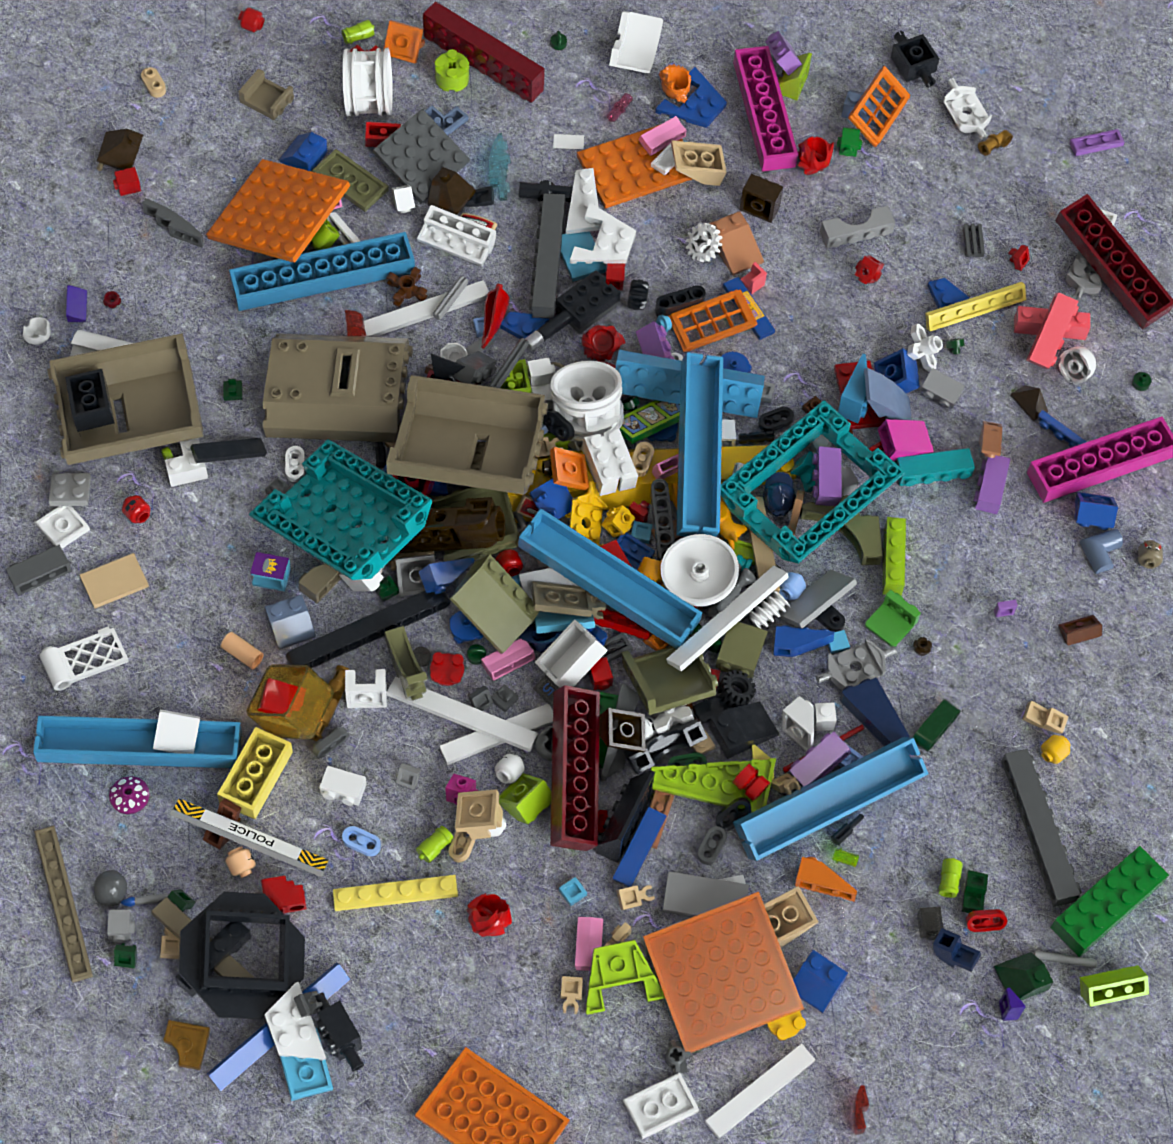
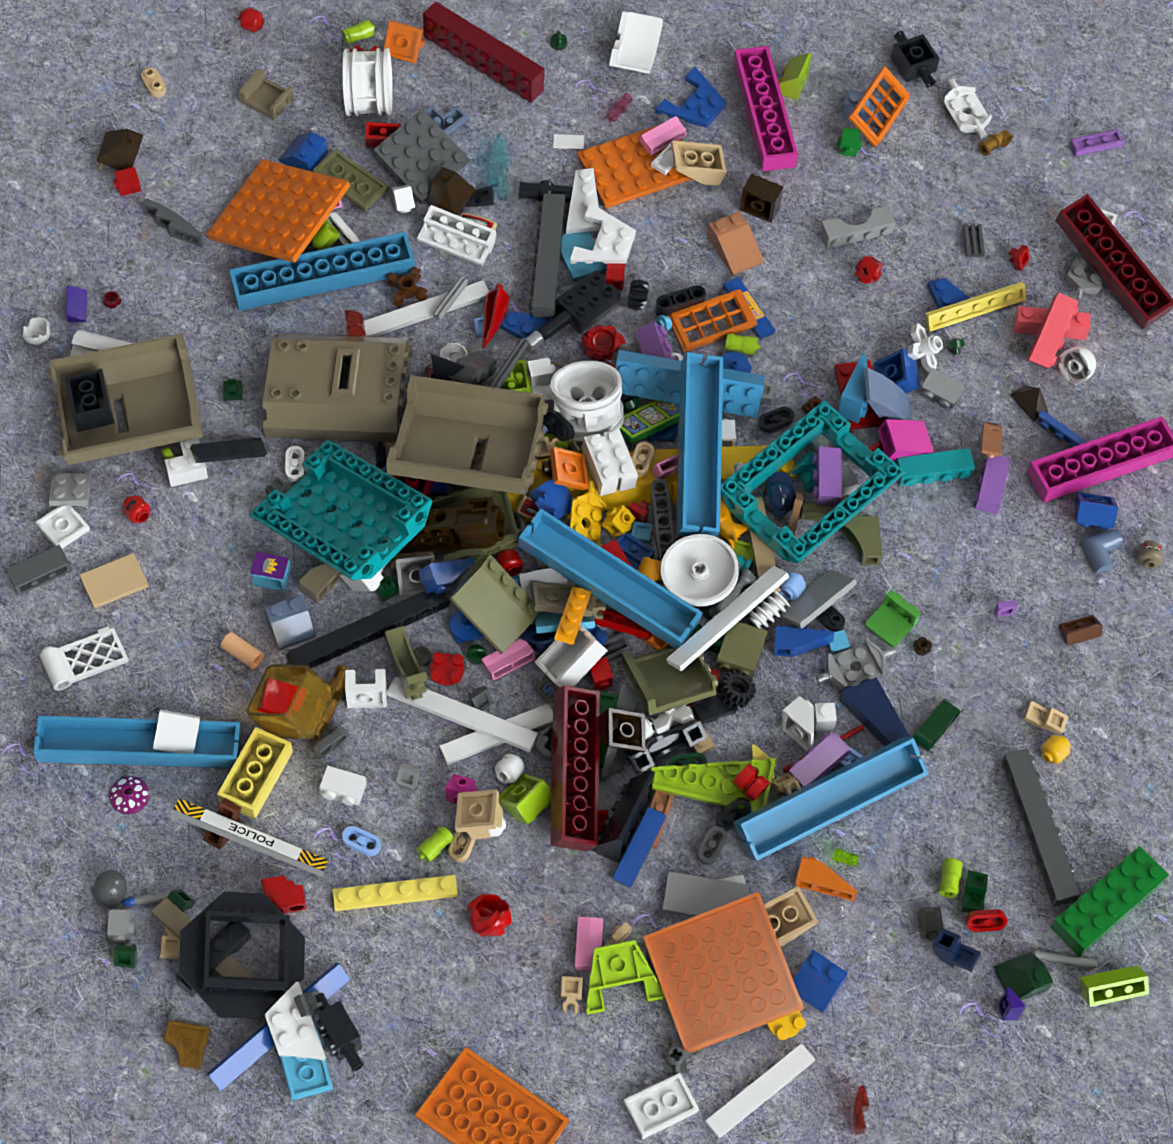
dark tan tile [34,826,93,983] -> none
light nougat head [225,846,256,878] -> none
lime brick [435,49,469,92] -> none
dark grey tile [491,684,519,712] -> none
medium azure tile [559,877,587,907] -> none
tan plate [616,885,655,911] -> none
orange hair [659,64,691,103] -> none
white gear [686,223,722,262] -> none
black slope [708,702,779,759] -> none
black axle [738,431,775,444] -> none
coral panel [741,262,767,295] -> none
medium lavender brick [765,31,802,75] -> none
red hair [797,136,834,175] -> none
black axle [831,814,864,846] -> none
lime brick [882,517,906,595] -> none
dark green tile [1132,372,1152,391] -> none
none -> light orange plate [554,586,592,645]
none -> lime piece [725,333,761,355]

